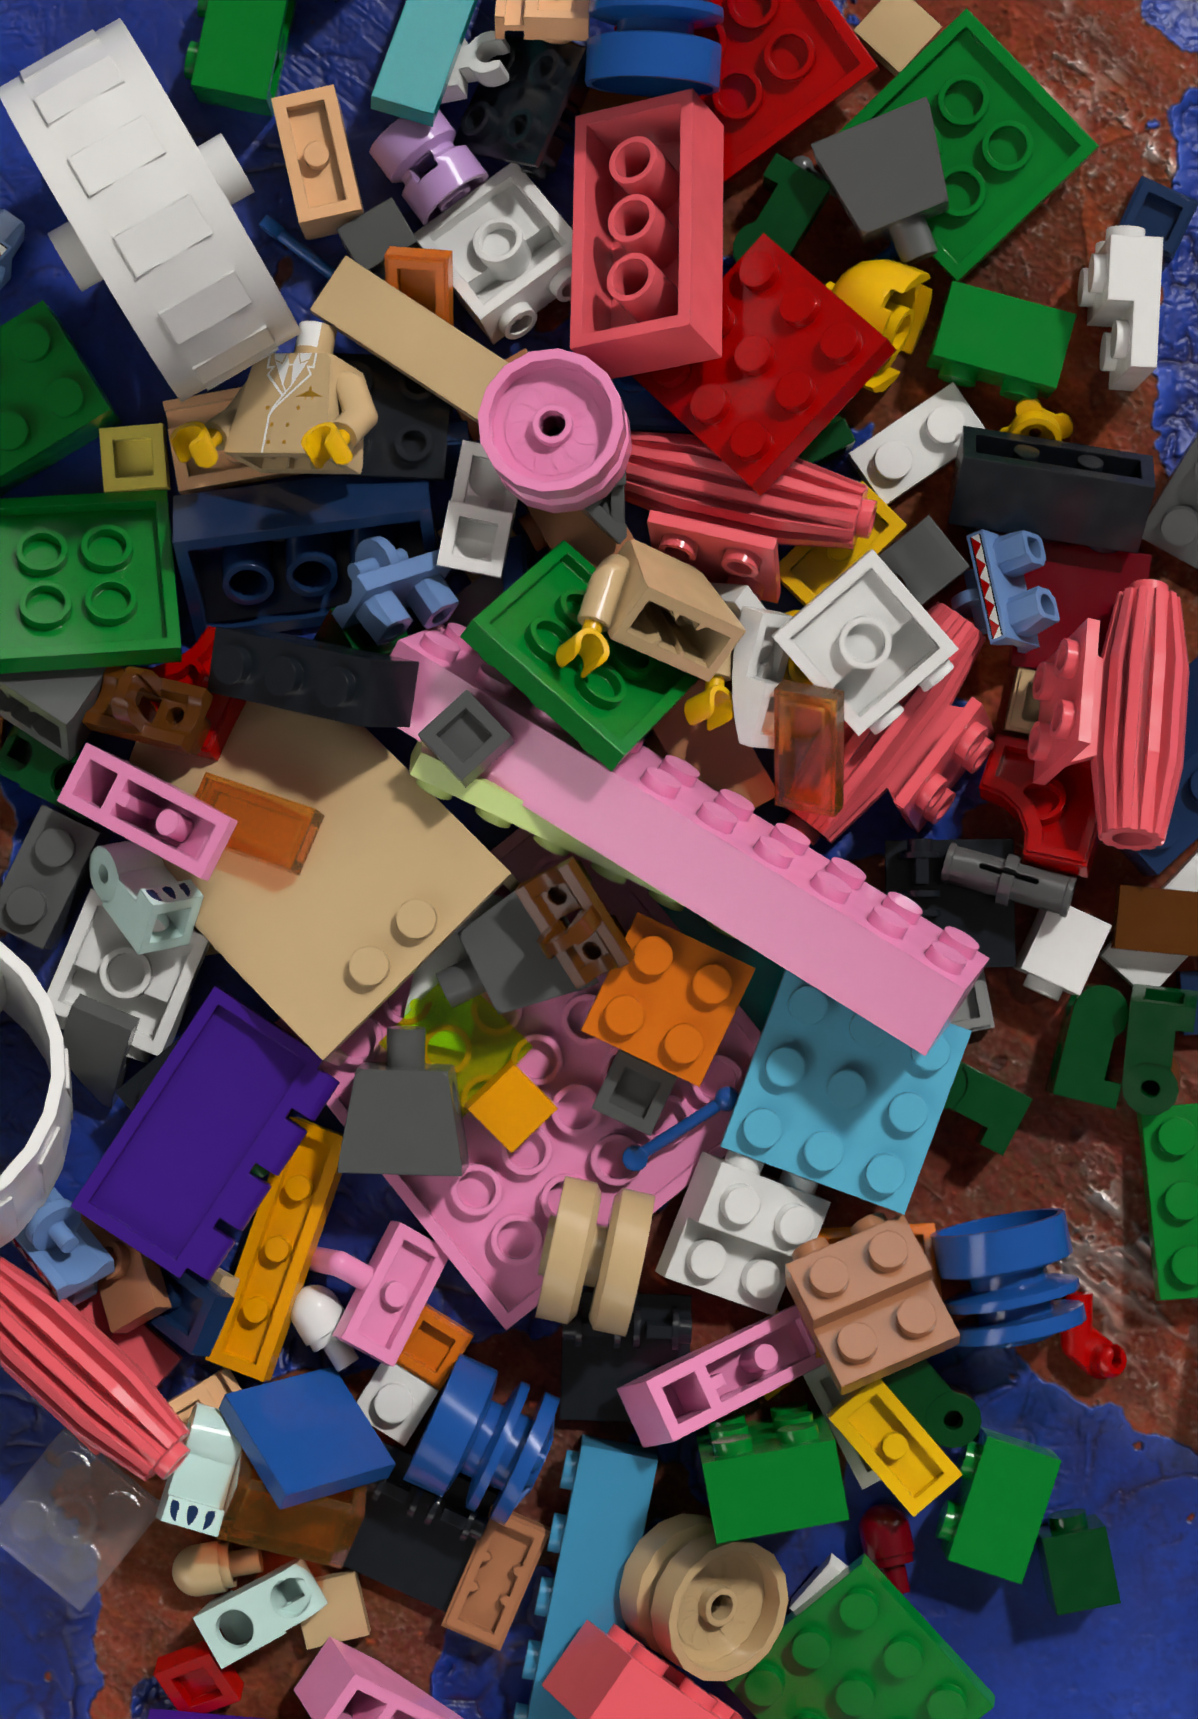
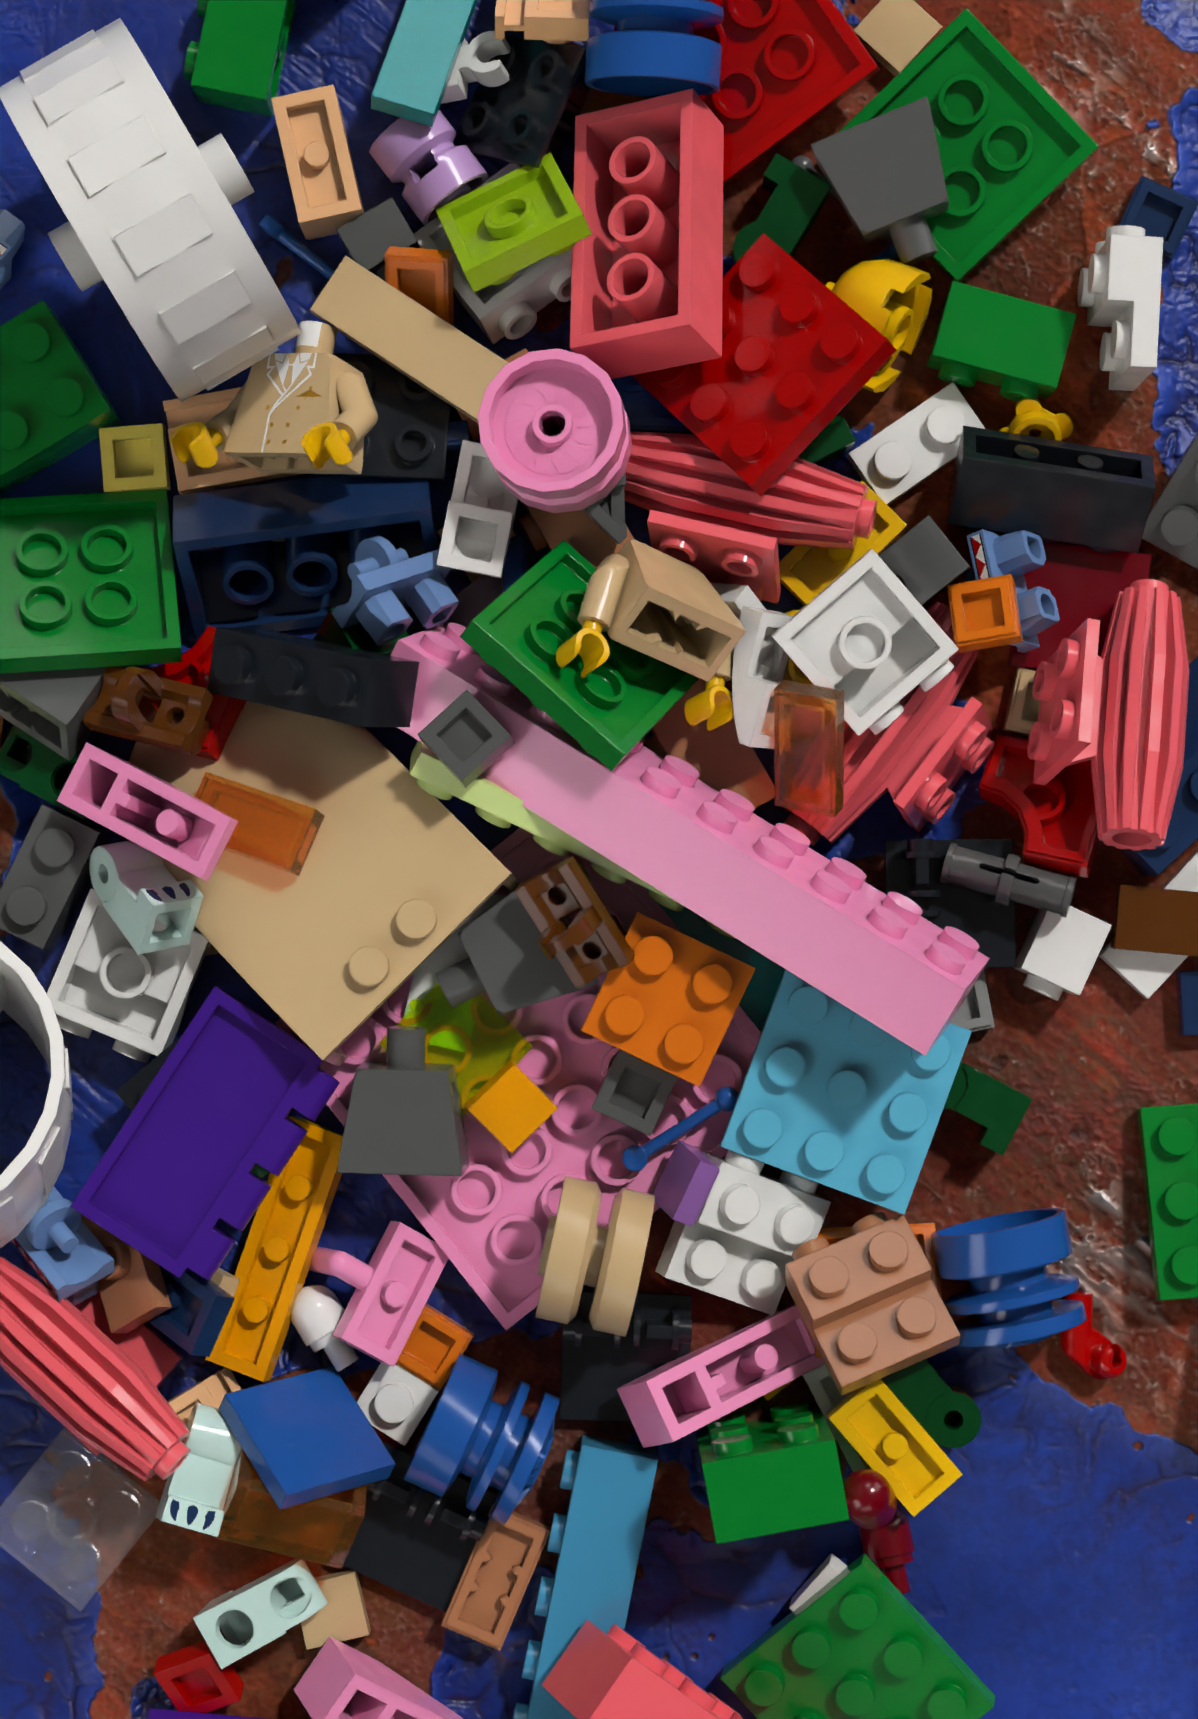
dark grey slope [63,994,140,1109] -> none
tan cylinder [172,1540,264,1597] -> none
tan wheel [619,1514,789,1681] -> none
green brick [935,1426,1062,1585] -> none
dark green brick [1036,1508,1121,1616] -> none
dark green leg [1045,984,1129,1110] -> none
dark green leg [1122,984,1198,1115] -> none
none -> lime plate [435,152,592,292]
none -> medium lavender tile [653,1140,720,1227]
none -> dark red cylinder [843,1469,897,1529]
none -> orange tile [947,574,1023,653]

